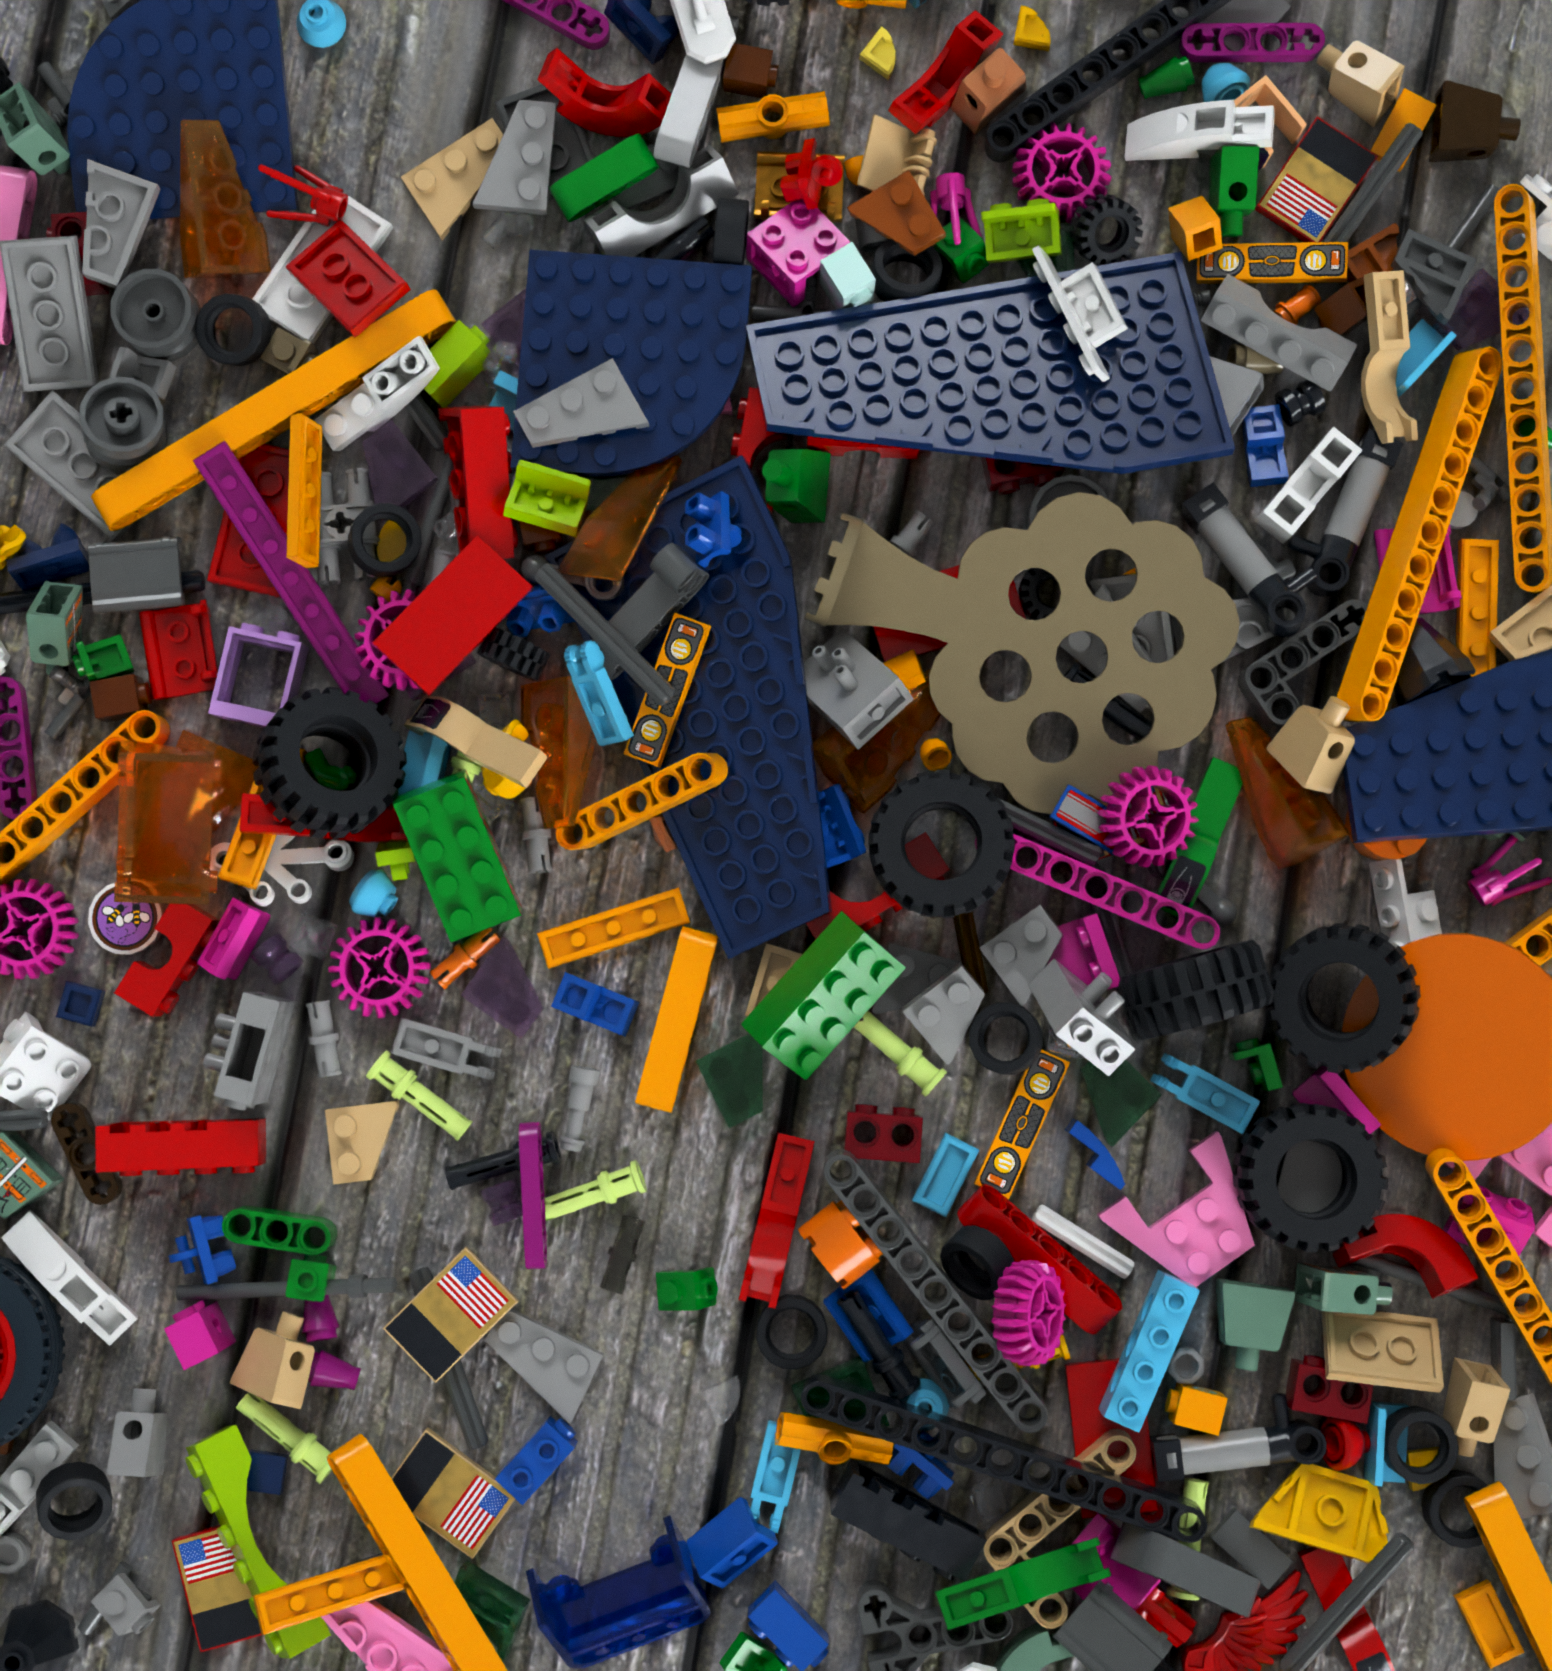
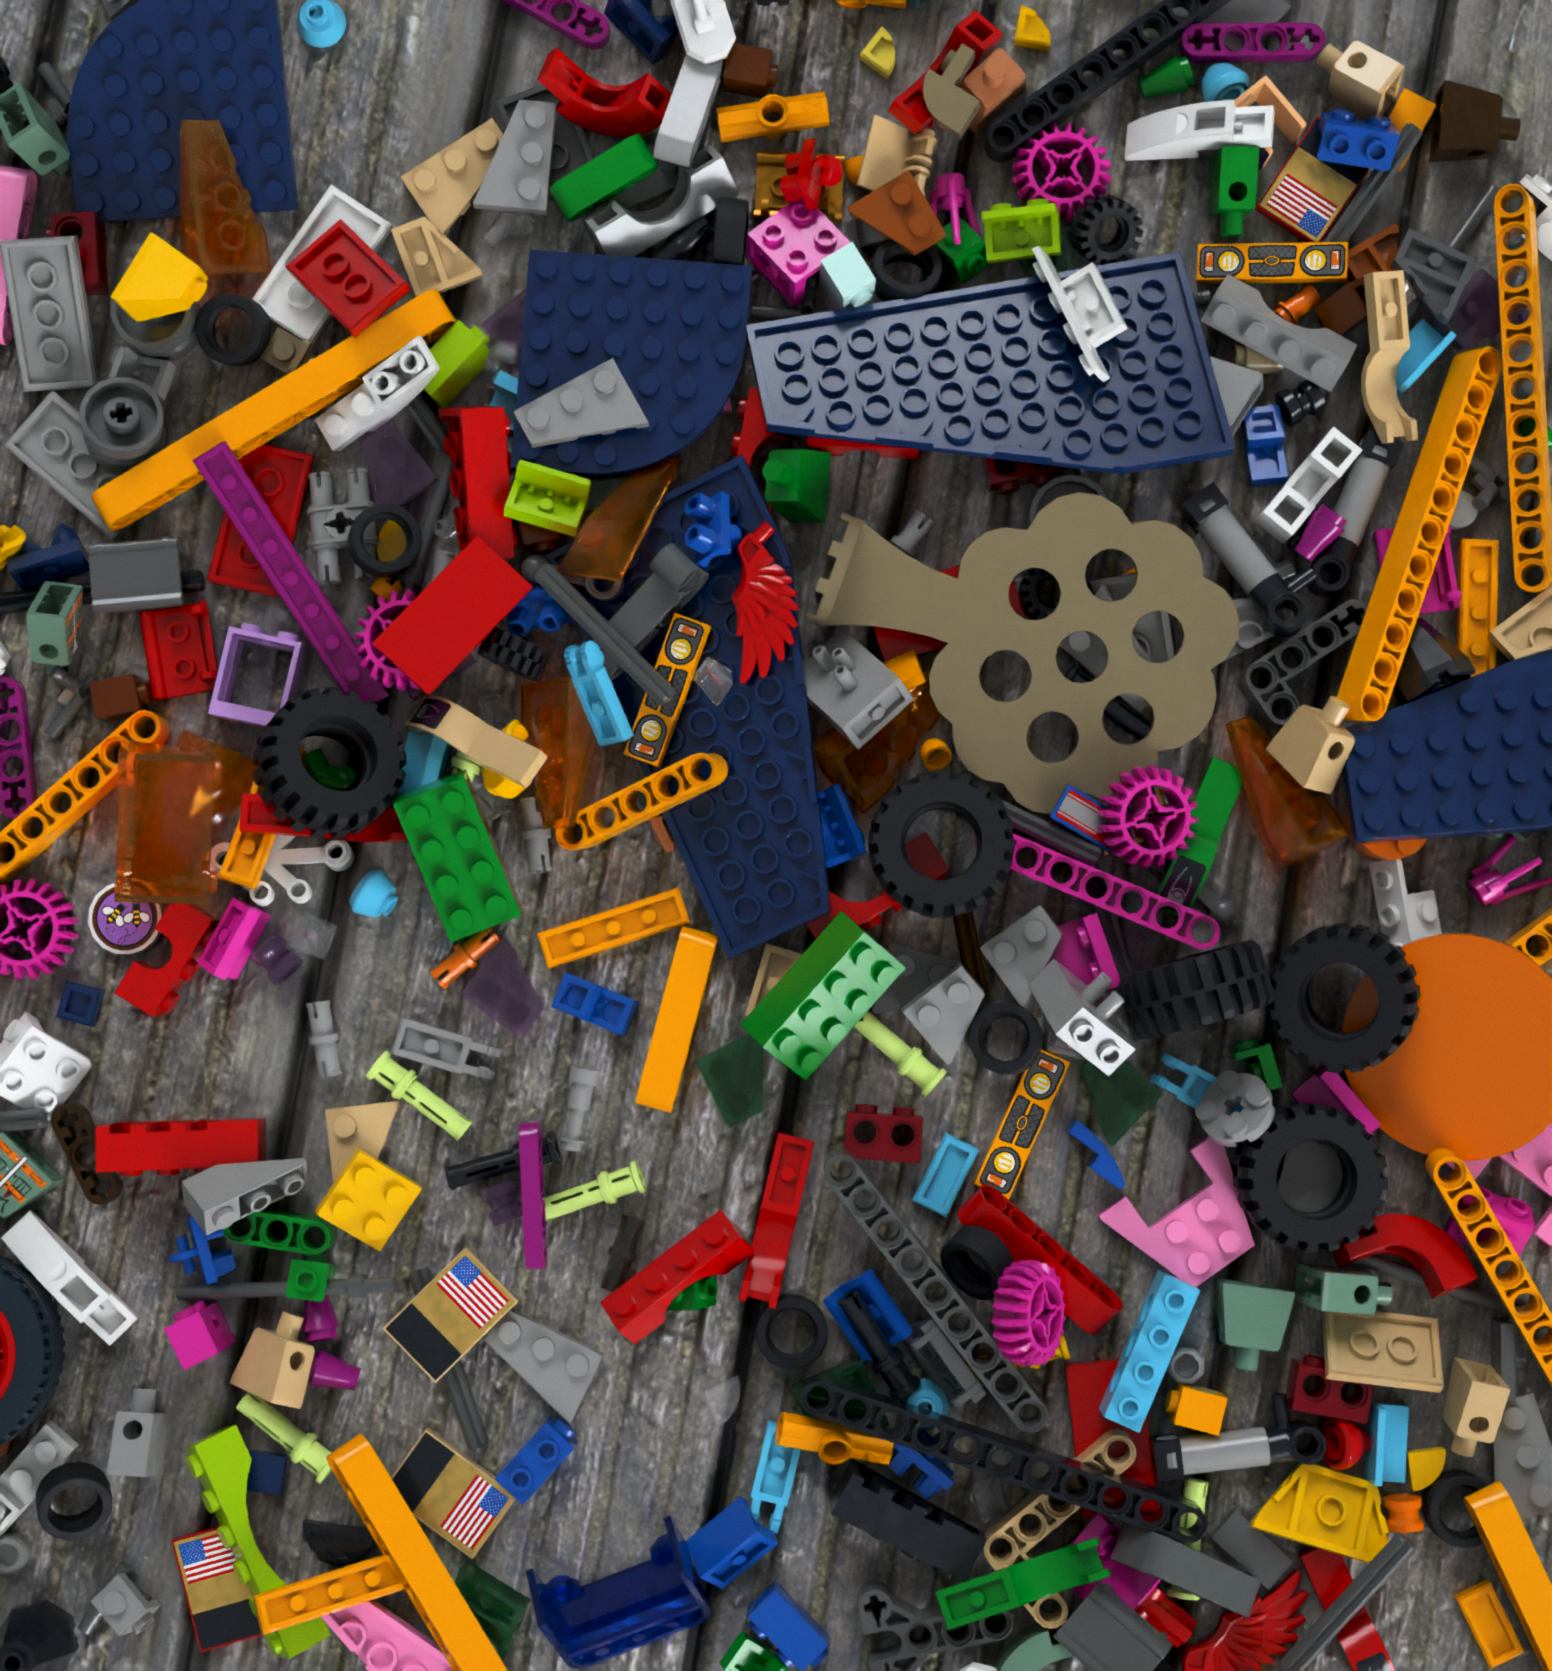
green bracket [72,634,134,682] -> none
light grey wing [82,159,161,289] -> none
light grey piece [203,992,296,1110] -> none
red plant [258,164,348,227] -> none
light orange tile [286,413,322,568] -> none
dark pink gear [328,917,431,1018] -> none
lime tile [375,842,416,881] -> none
orange brick [798,1200,883,1290] -> none
white axle [1032,1205,1135,1279] -> none
light orange brick [1168,195,1223,261] -> none
black tyre [1384,1406,1459,1484] -> none
none -> yellow slope [110,232,208,322]
none -> light grey slope [181,1158,308,1236]
none -> black tile [303,1519,375,1566]
none -> yellow plate [315,1148,422,1251]
none -> tan wing [391,216,485,297]
none -> red arch [600,1210,755,1344]
none -> clear slope [693,657,733,706]
none -> red animal [731,520,799,684]
none -> dark tan brick [923,43,981,140]
none -> light grey plate [1195,1070,1275,1147]
none -> magenta cone [1294,504,1347,562]
none -> blue bracket [1317,109,1400,171]
none -> orange wheel [1383,1493,1424,1533]

